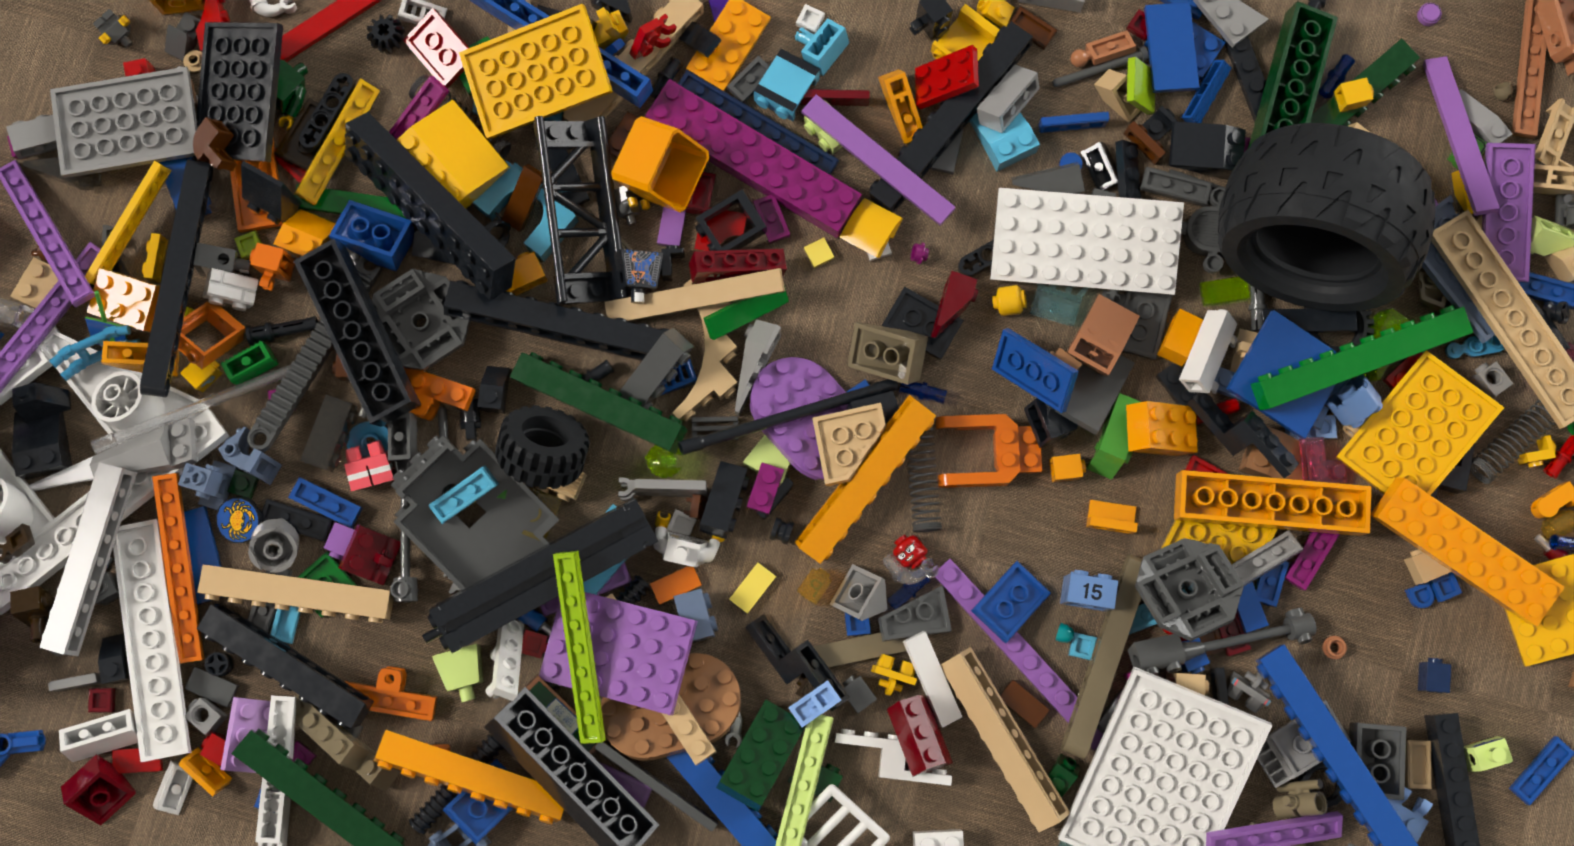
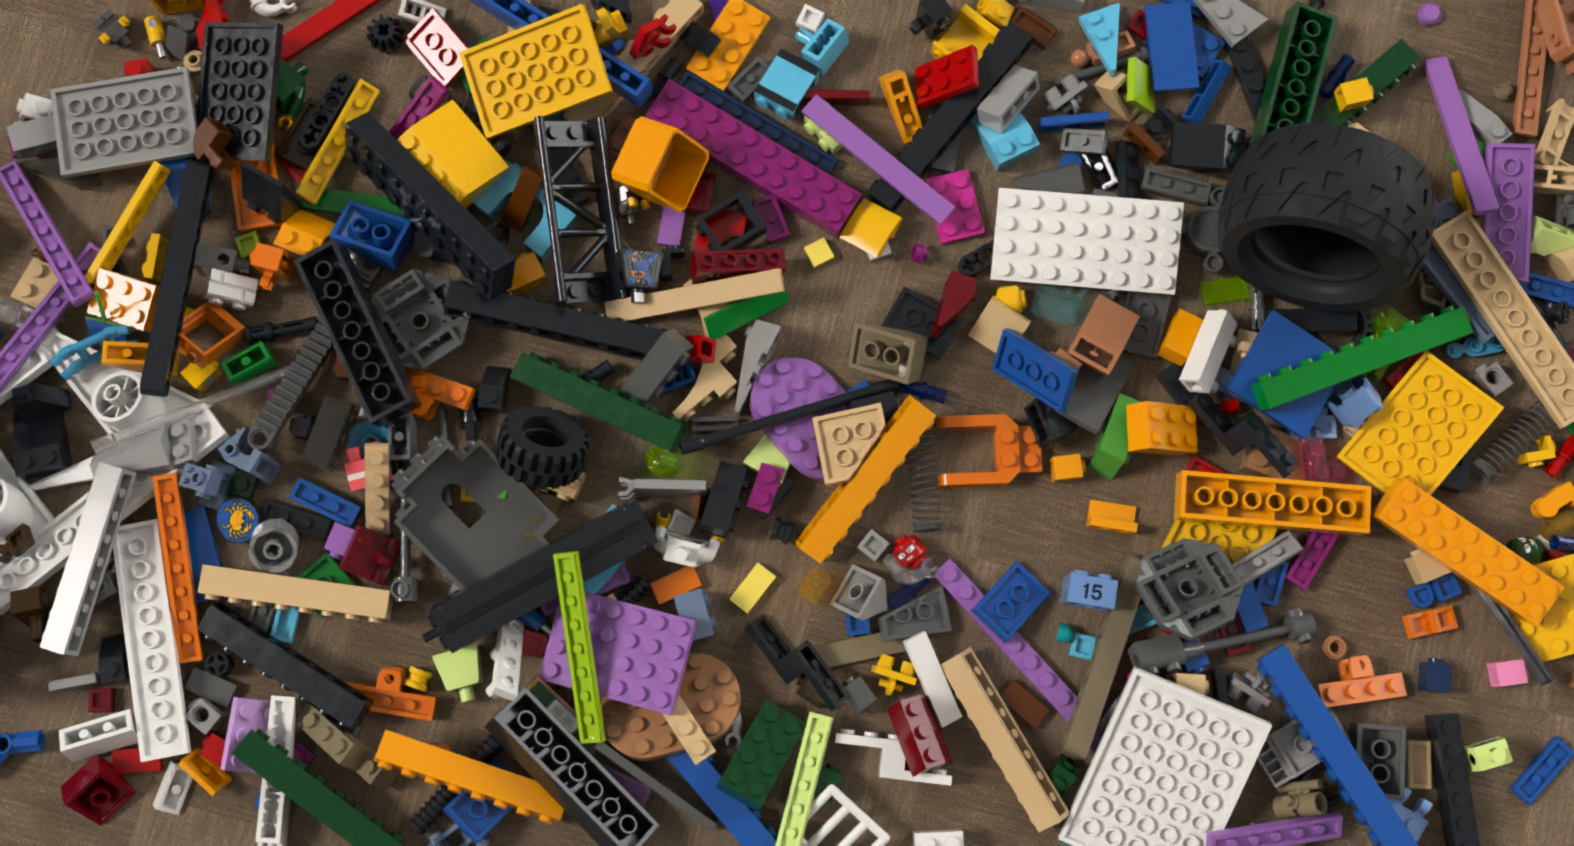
medium azure tile [428,465,499,524] -> none
light blue slope [788,680,841,727] -> none
none -> white bracket [16,93,53,120]
none -> yellow piece [144,16,167,60]
none -> black plate [289,415,321,442]
none -> tan plate [364,443,391,535]
none -> yellow wheel [403,666,433,692]
none -> red brick [684,334,717,365]
none -> light grey plate [857,529,890,562]
none -> dark pink plate [924,169,985,245]
none -> tan tile [968,297,1031,353]
none -> light grey hips [1043,73,1087,114]
none -> plate [1060,128,1109,155]
none -> medium azure wing [1079,3,1120,77]
none -> orange plate [1313,655,1407,708]
none -> orange slope [1402,605,1459,639]
none -> black axle [1476,589,1554,686]
none -> bright pink brick [1486,659,1529,687]
none -> dark green head [1506,536,1543,565]

